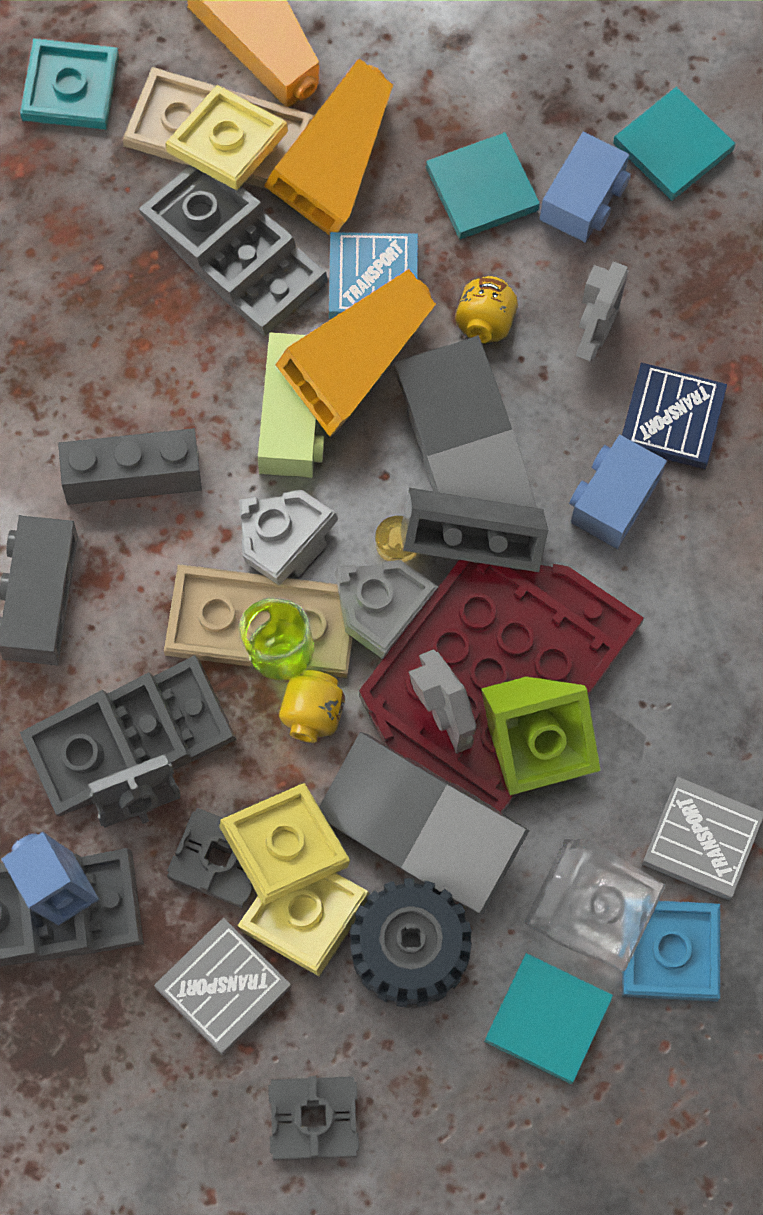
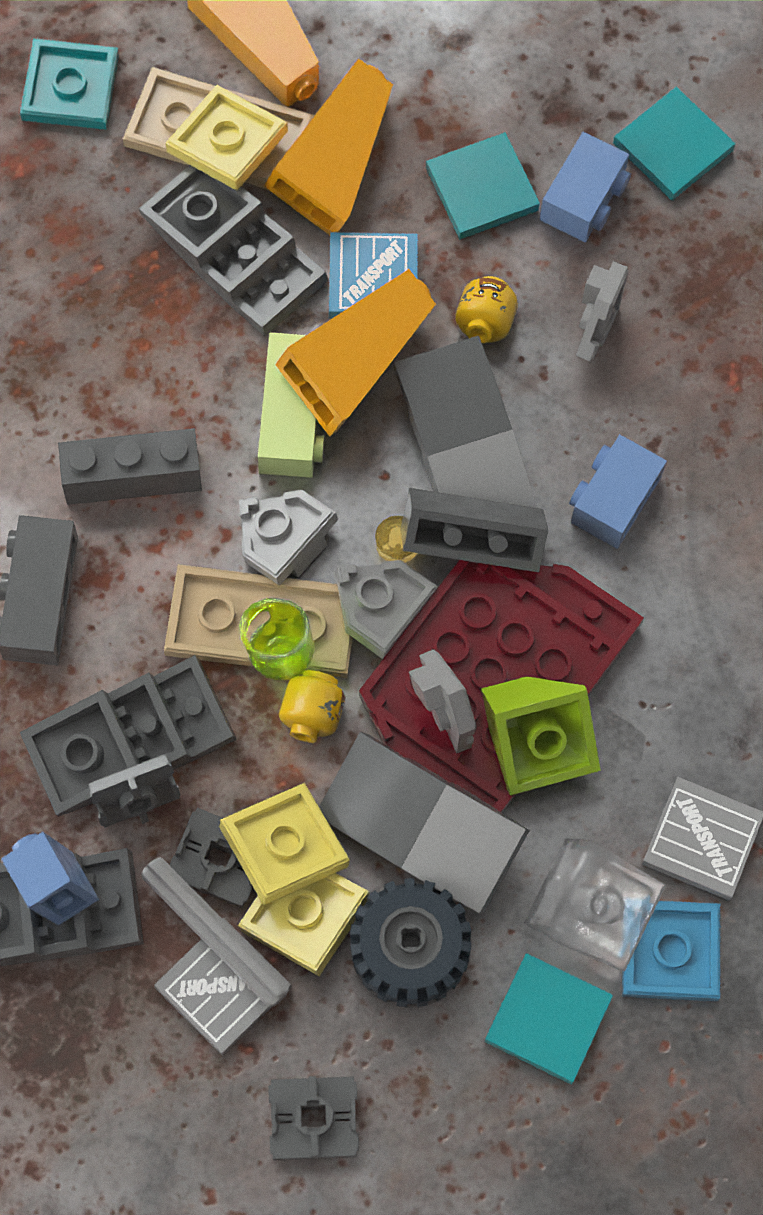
dark blue tile [622,362,727,470] -> none
none -> light grey axle [141,857,289,1007]

